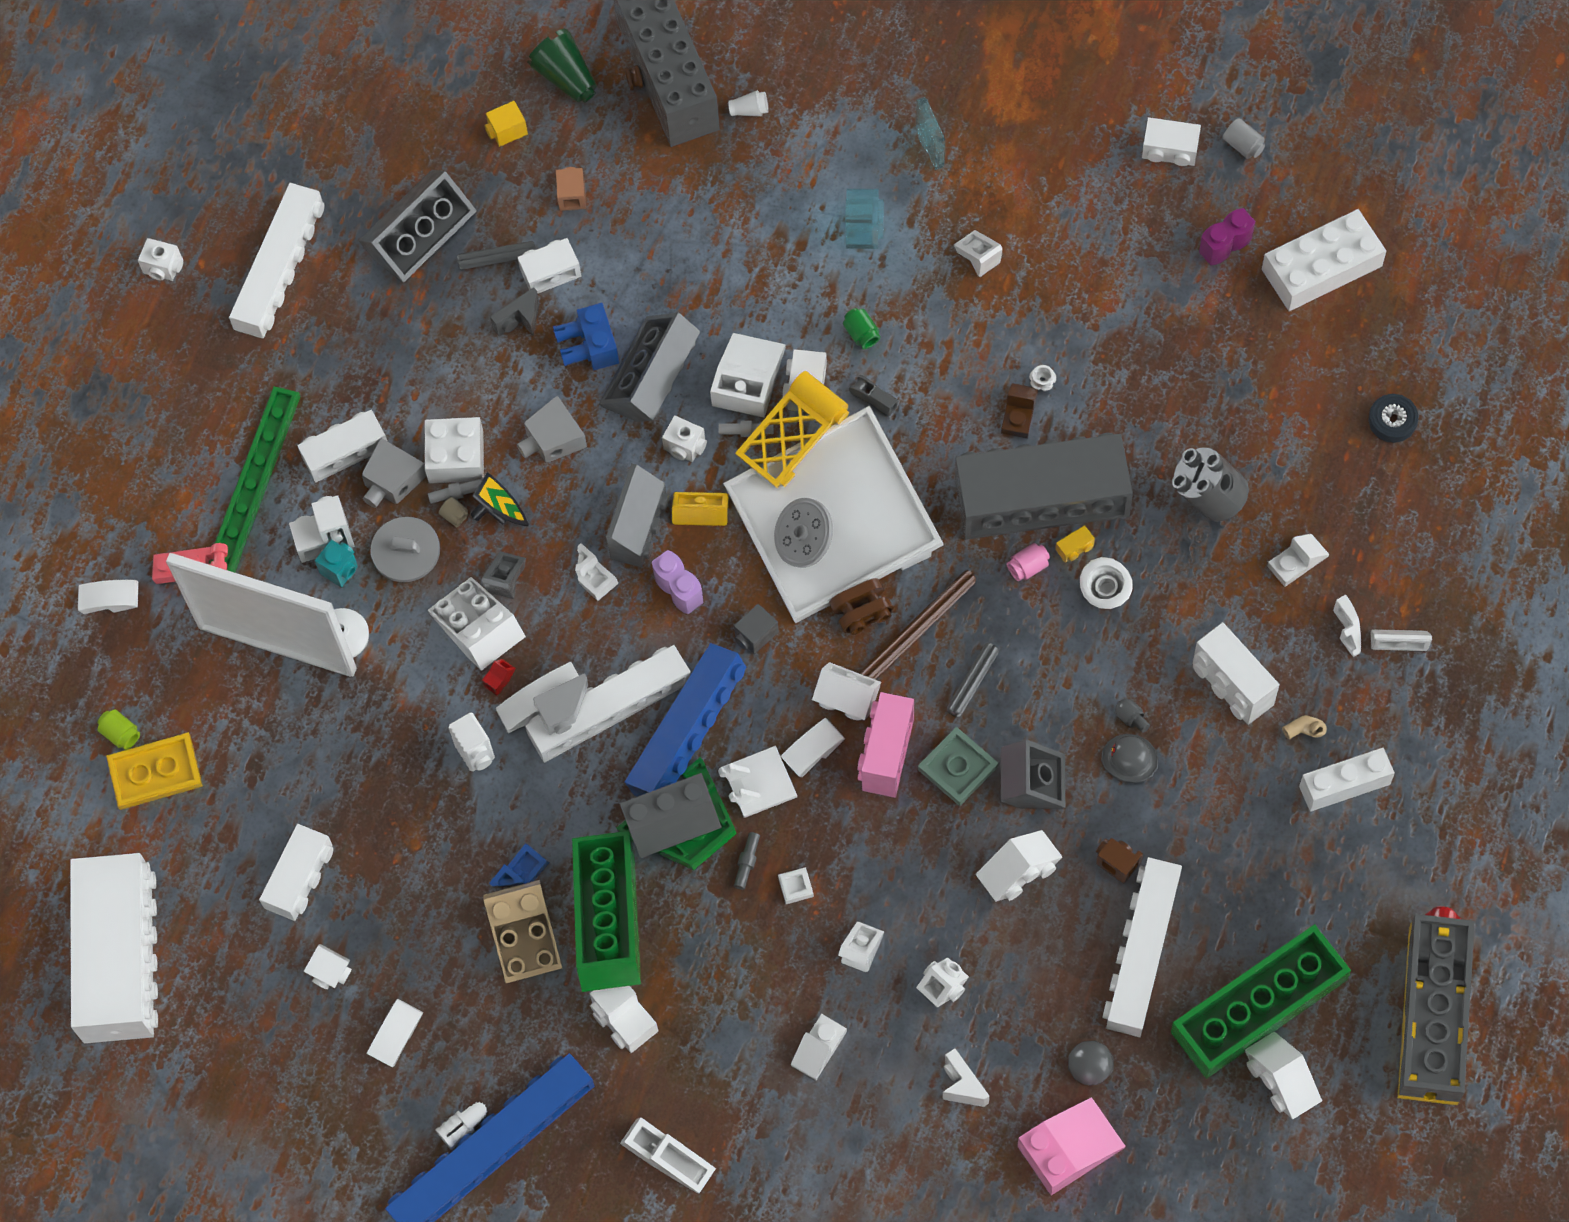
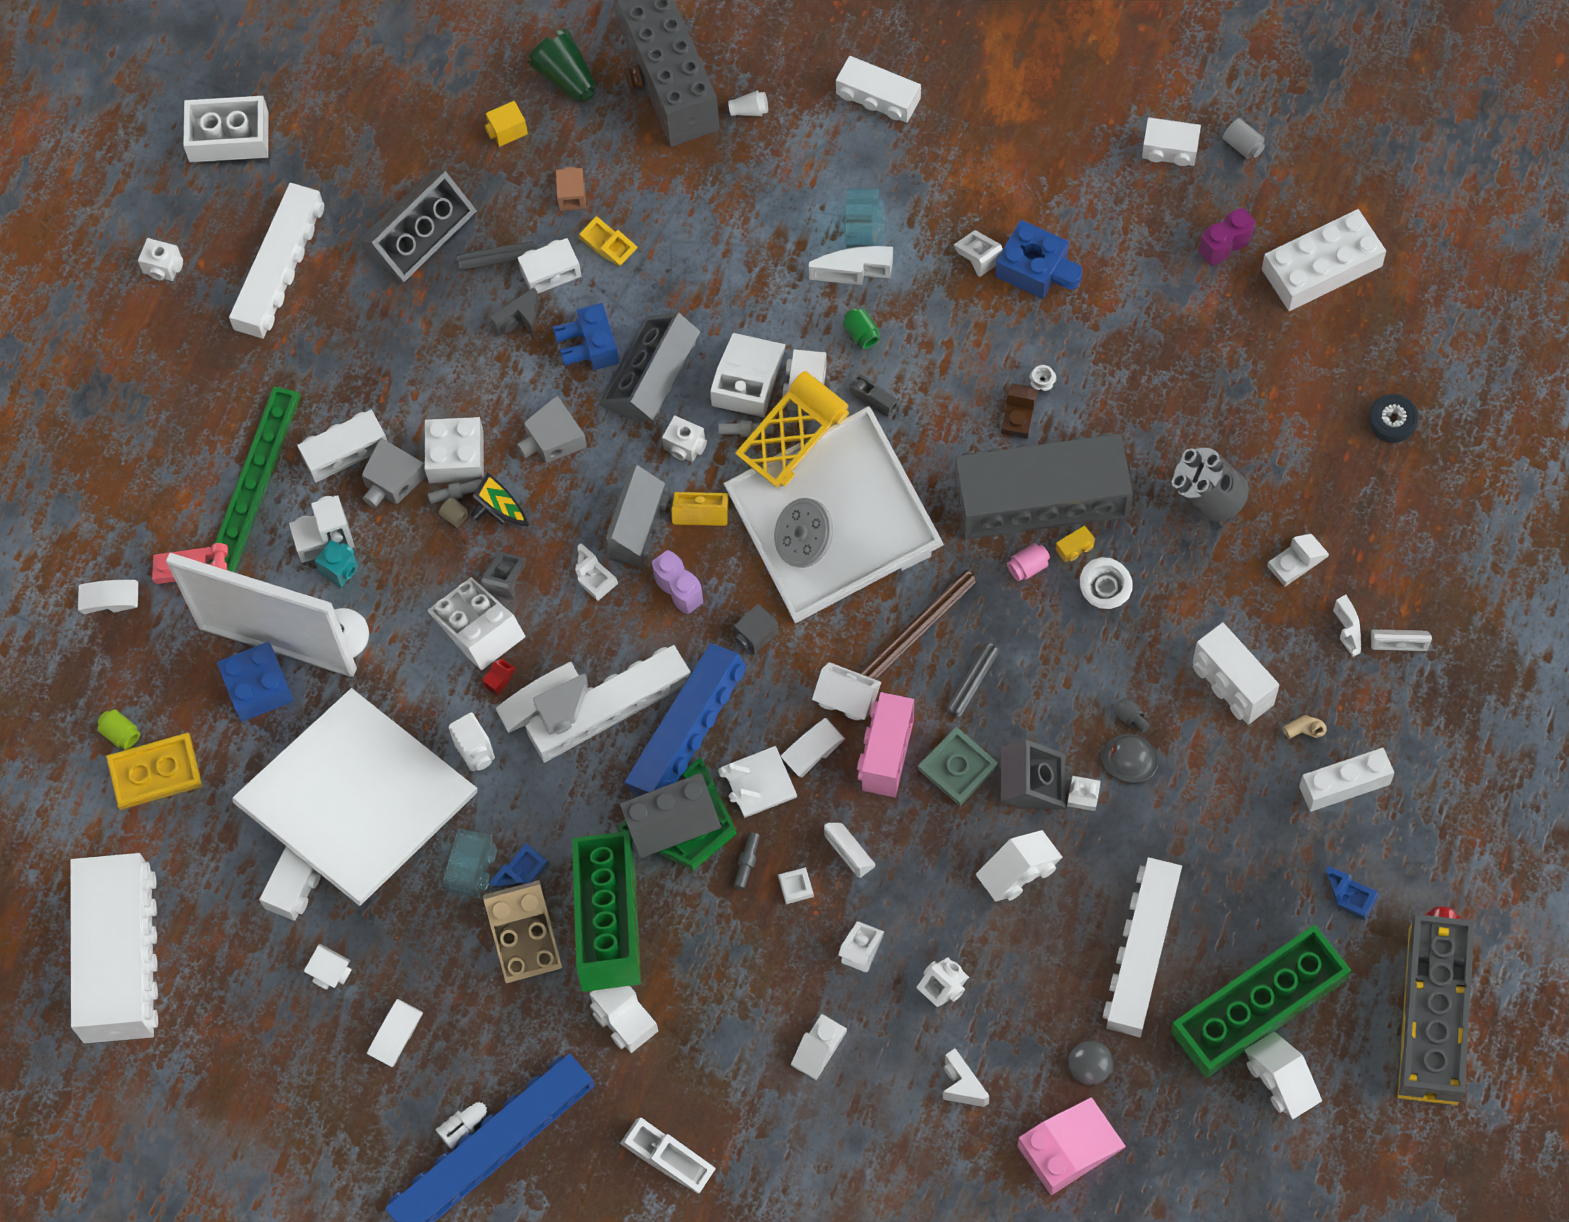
light grey shield [371,517,440,582] -> none
reddish brown brick [829,578,894,635] -> none
clear light blue piece [916,97,945,170] -> none
reddish brown brick [1096,838,1143,884] -> none
none -> white brick [183,96,269,162]
none -> blue brick [217,641,294,722]
none -> white tile [233,688,477,906]
none -> clear light blue brick [442,828,497,898]
none -> yellow slope [578,216,638,267]
none -> white slope [809,246,893,285]
none -> white slope [824,823,875,878]
none -> white brick [836,56,921,123]
none -> blue brick [995,220,1082,299]
none -> white tile [1067,776,1101,811]
none -> blue slope [1326,866,1379,920]

